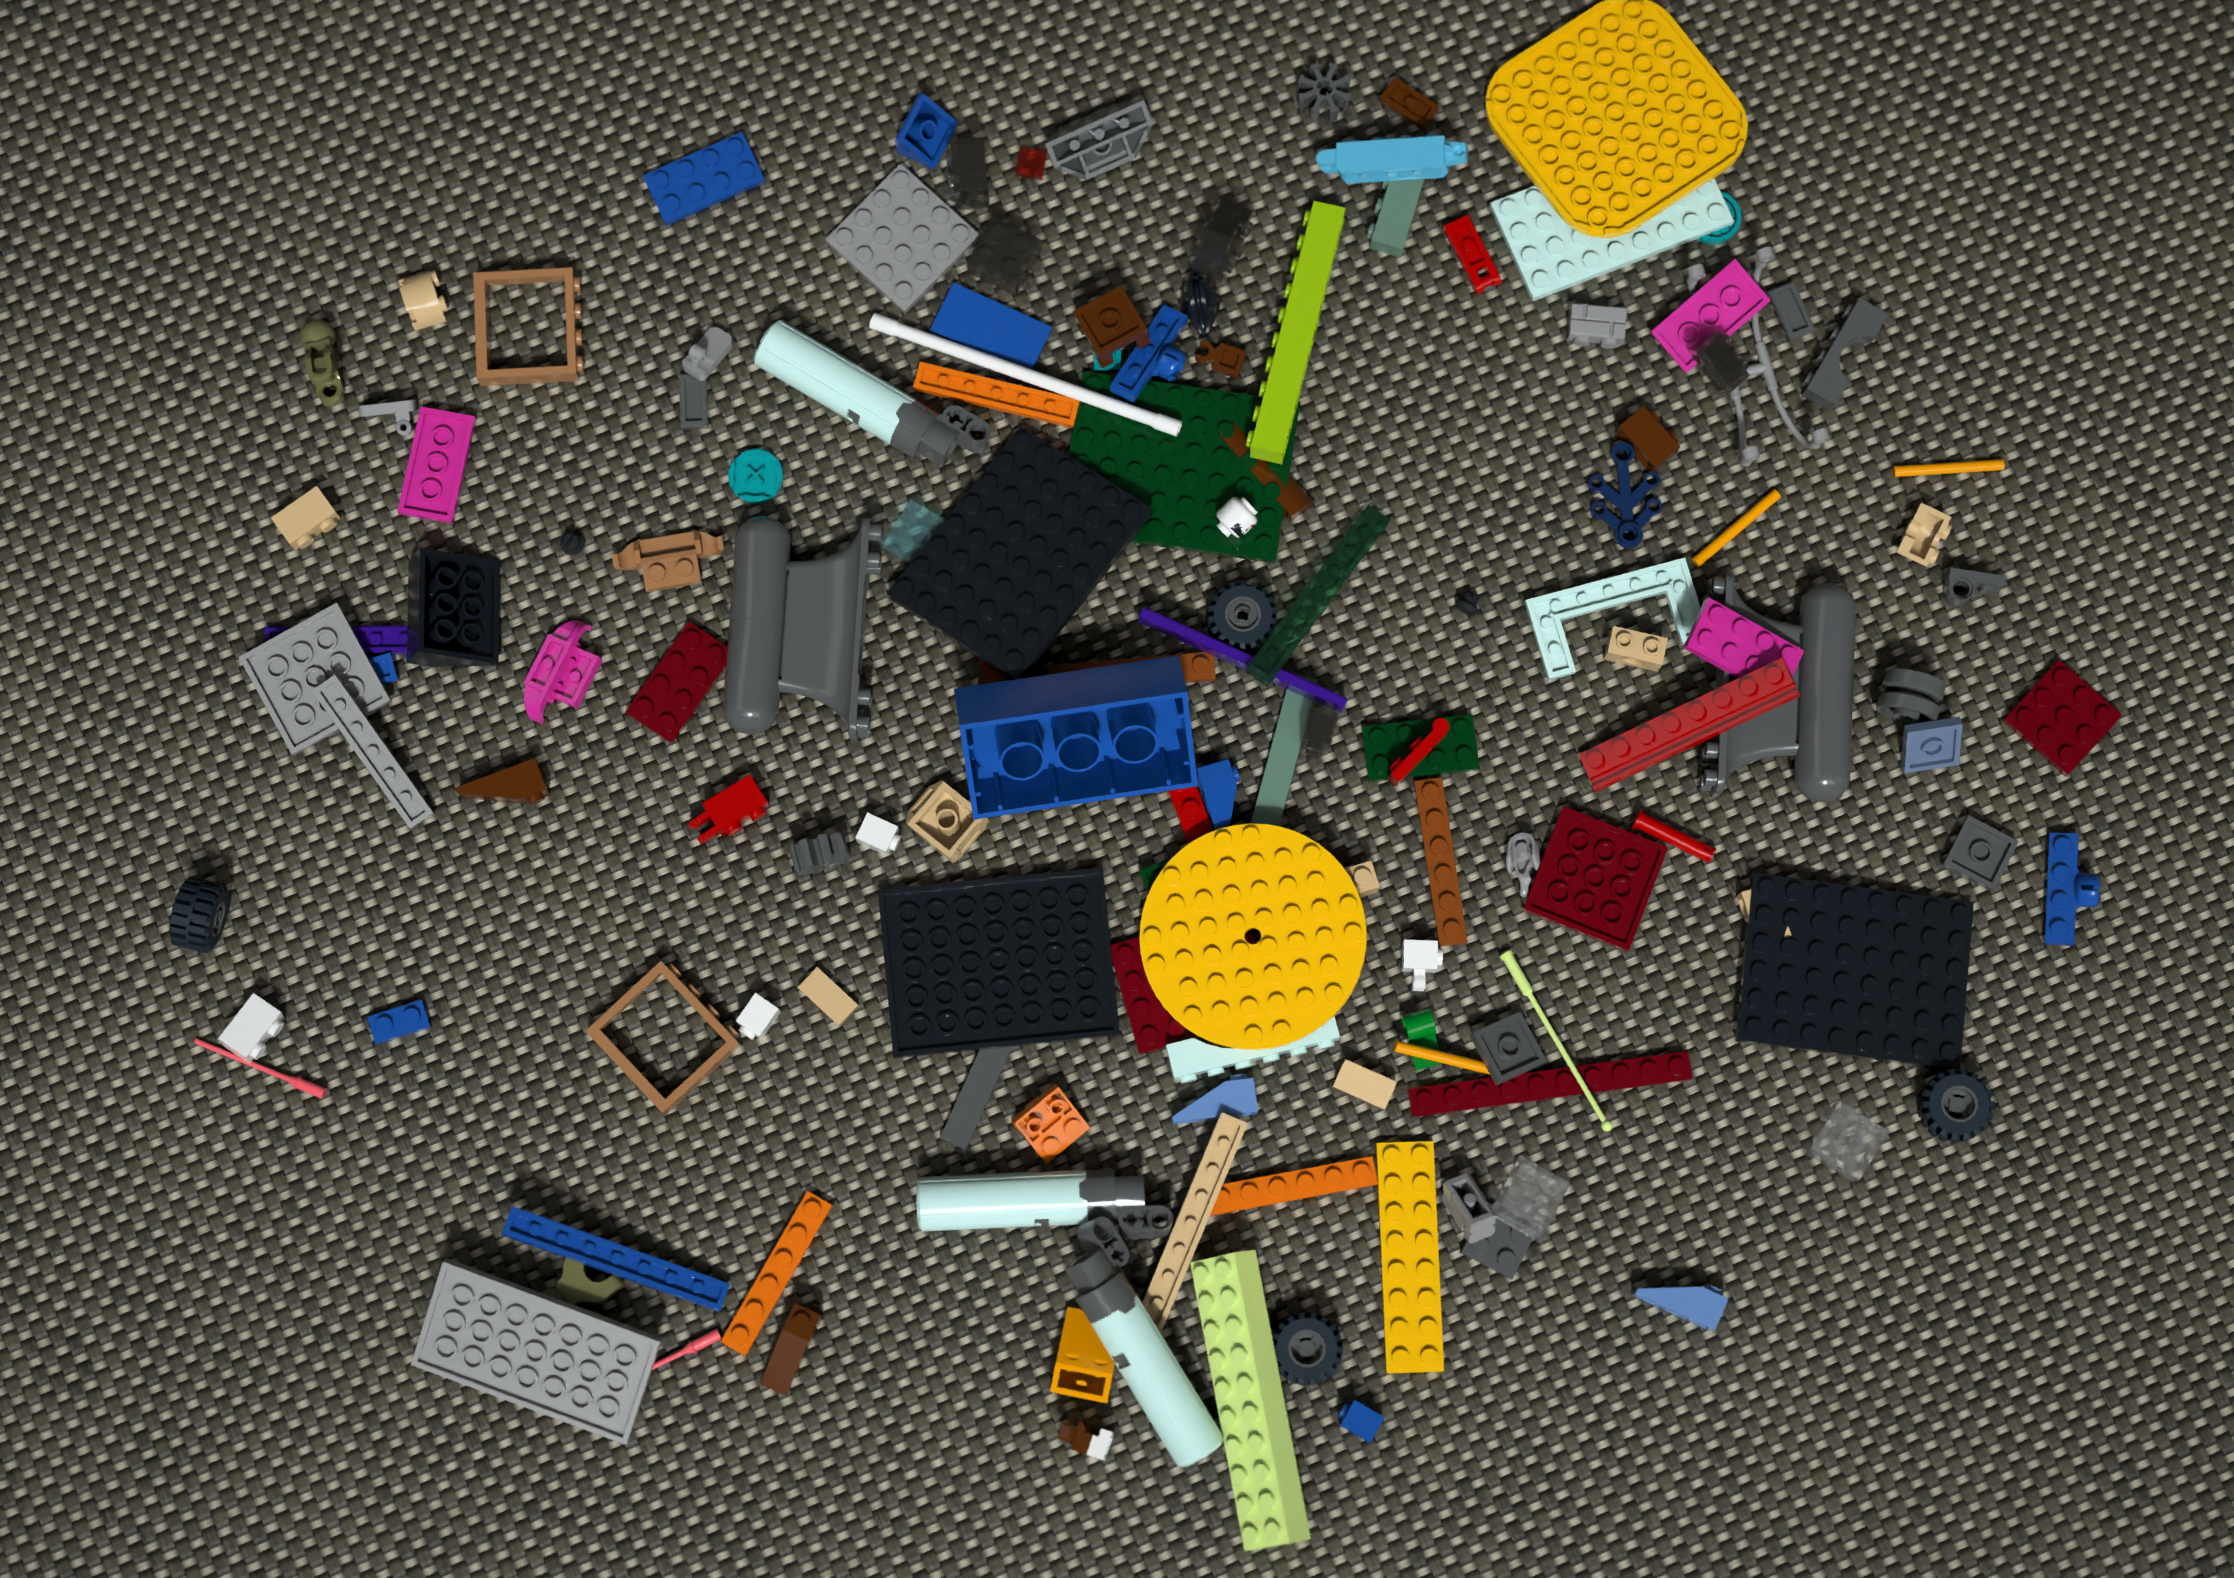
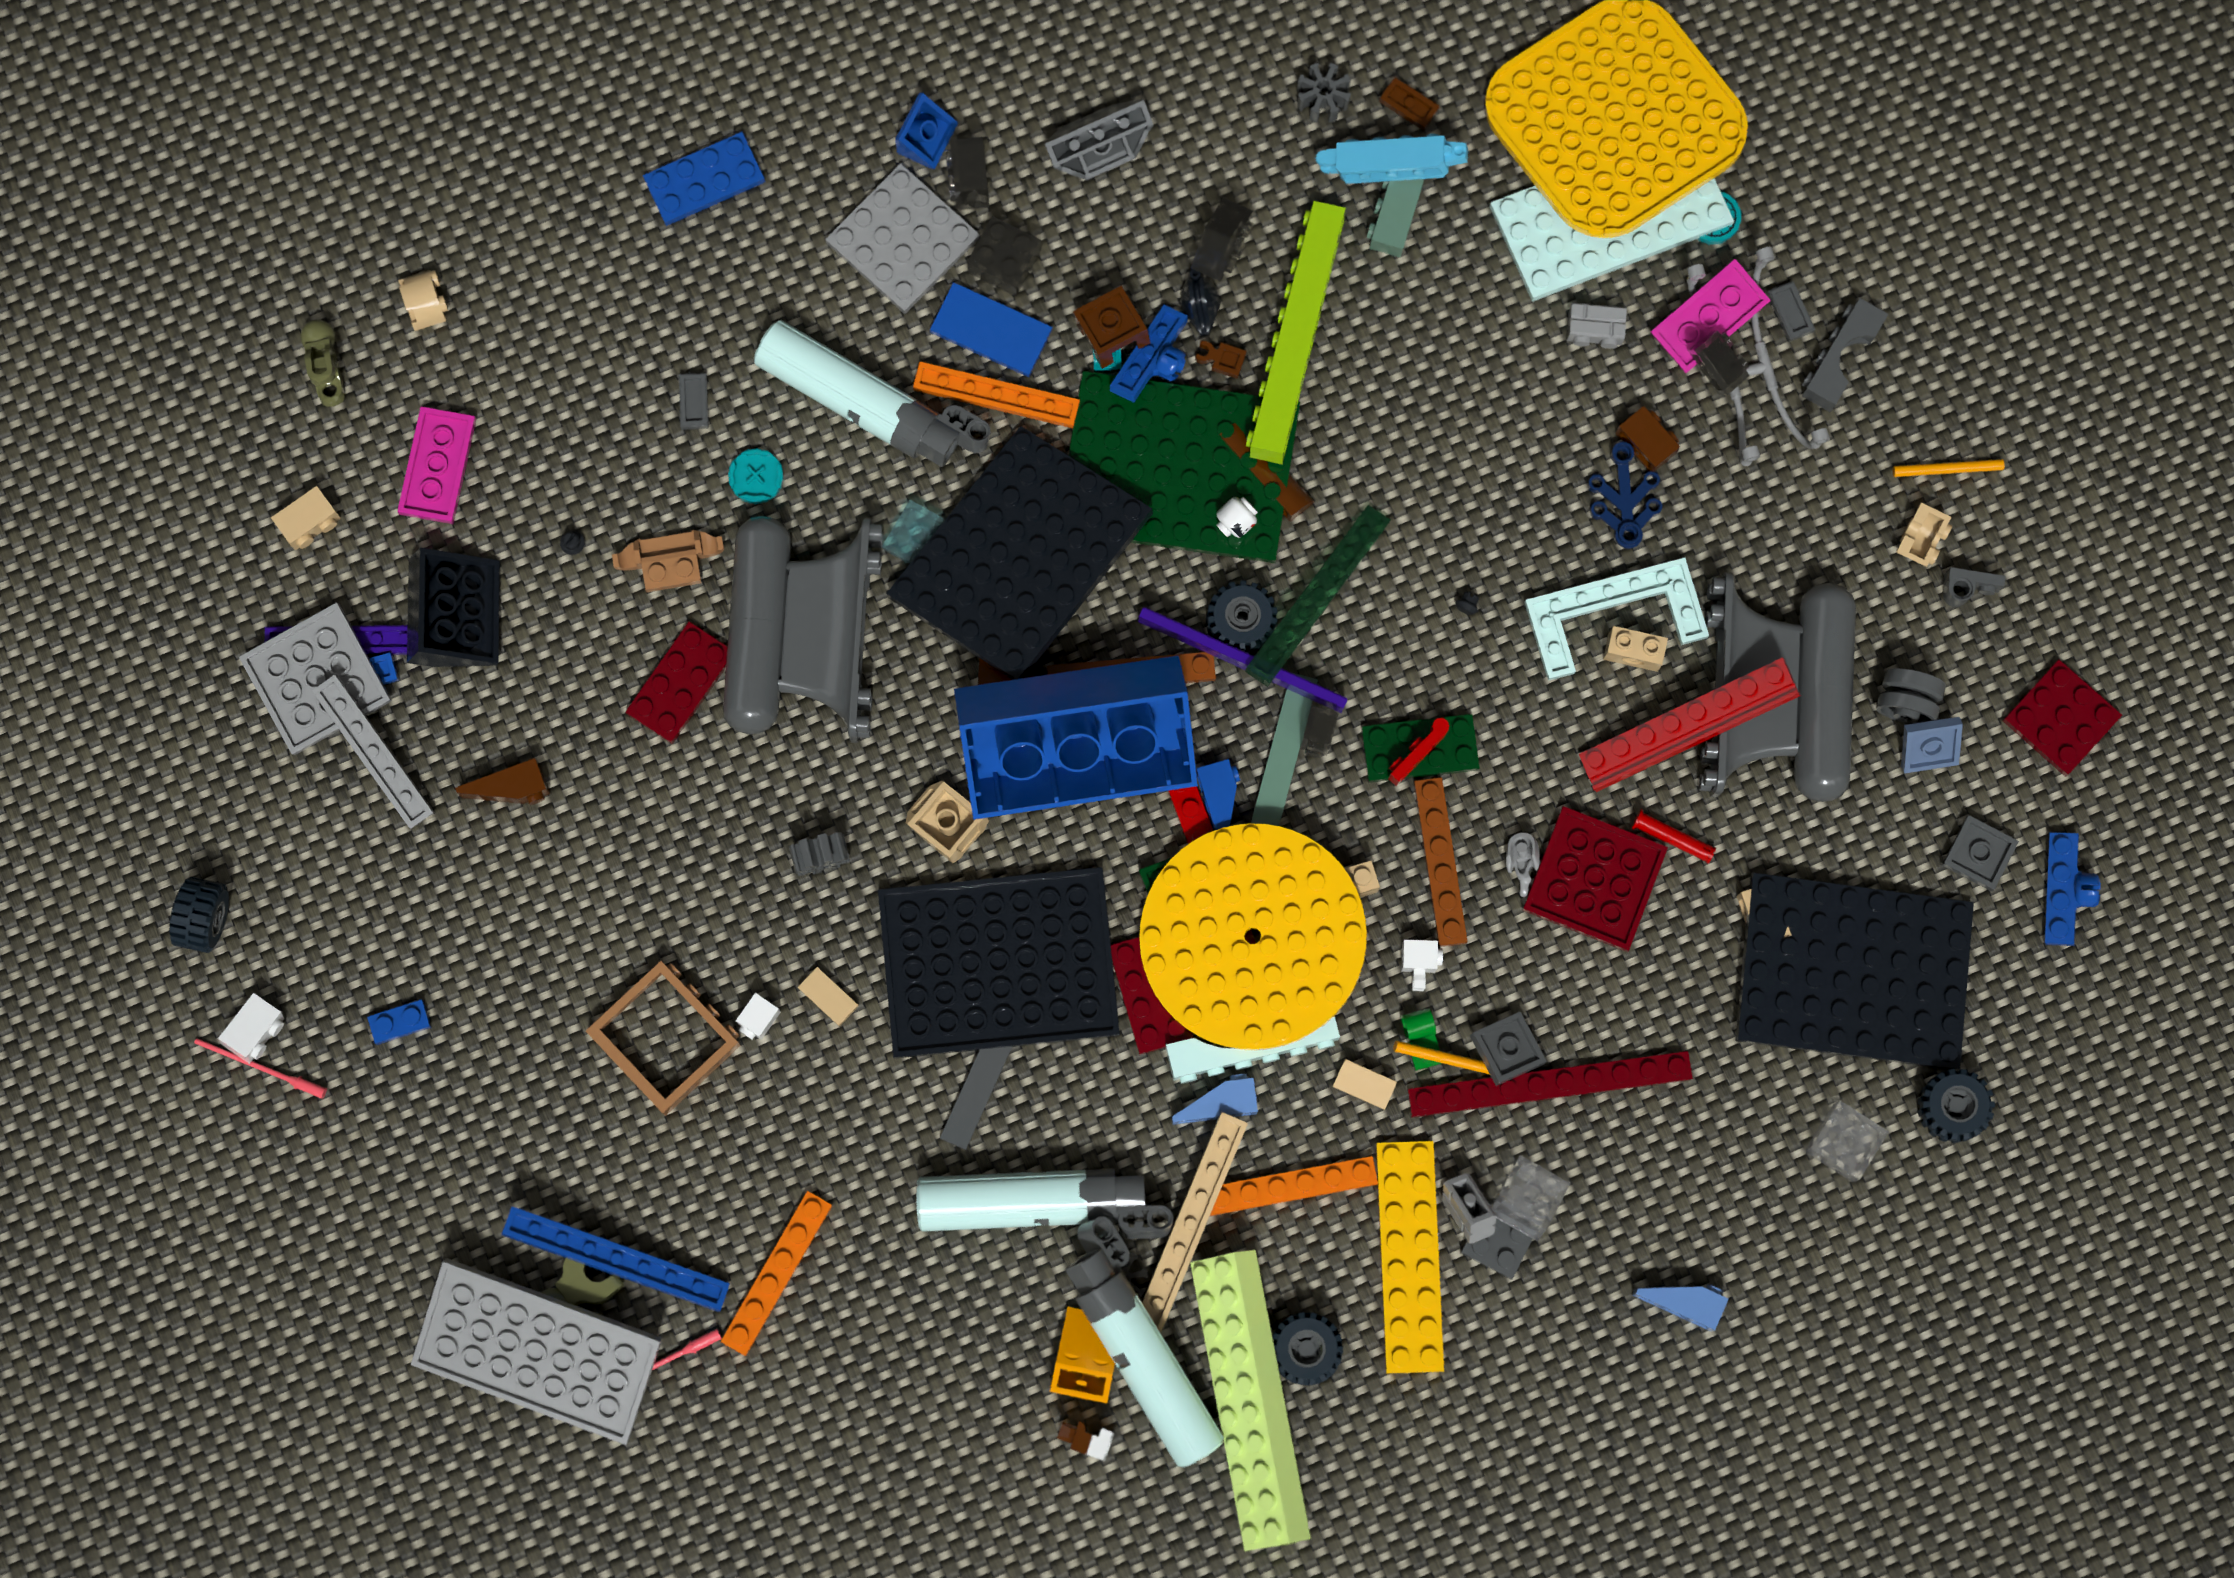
light grey piece [359,400,417,435] -> none
medium nougat window [473,267,584,386] -> none
dark pink plate [524,620,603,724] -> none
light grey piece [682,327,733,381] -> none
red hinge [688,774,770,844] -> none
reddish brown slope [760,1303,823,1396] -> none
white brick [855,812,901,856] -> none
white piece [869,313,1182,437] -> none
orange plate [1011,1084,1090,1164] -> none
clear red tile [1016,148,1047,180] -> none
blue brick [1337,1400,1385,1443] -> none
red plate [1443,215,1502,295] -> none
yellowish green piece [1500,950,1613,1131] -> none
dark pink plate [1683,597,1804,678] -> none
light orange bar [1692,489,1781,567] -> none

